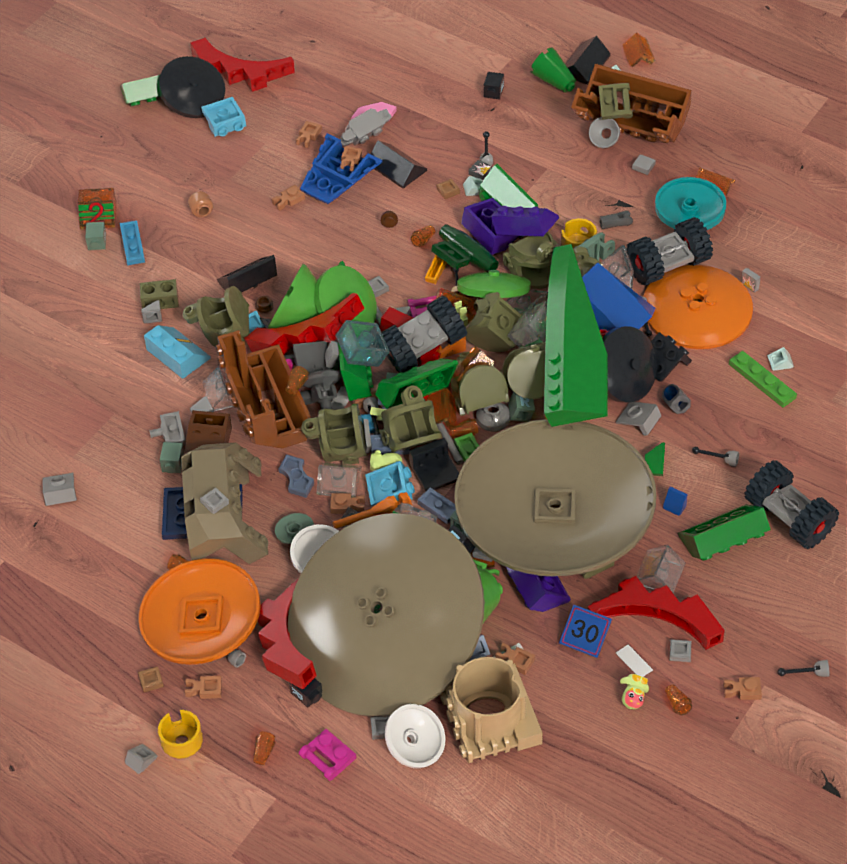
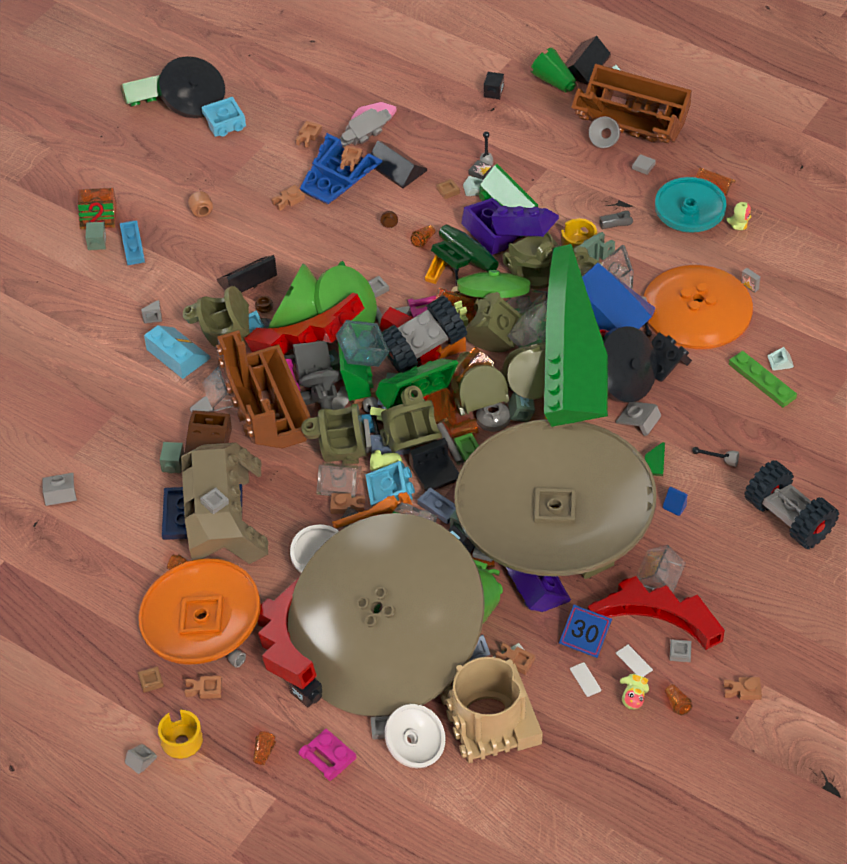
olive brick [140,279,179,309] -> none
light grey plate [149,411,186,445] -> none
red arch [190,38,295,92] -> none
sand green dish [275,513,314,544] -> none
sand blue tile [278,454,314,498] -> none
clear orange cone [285,366,309,396] -> none
light grey tile [325,341,339,368] -> none
olive plate [599,83,633,120] -> none
clear orange panel [623,32,655,67] -> none
black plate [626,217,713,285] -> none
flat silver rock [662,384,691,414] -> none
green slope [678,504,771,560] -> none
hinge [777,660,829,677] -> none
none -> white sticker [570,662,602,697]
none -> yellowish green animal [727,202,751,230]

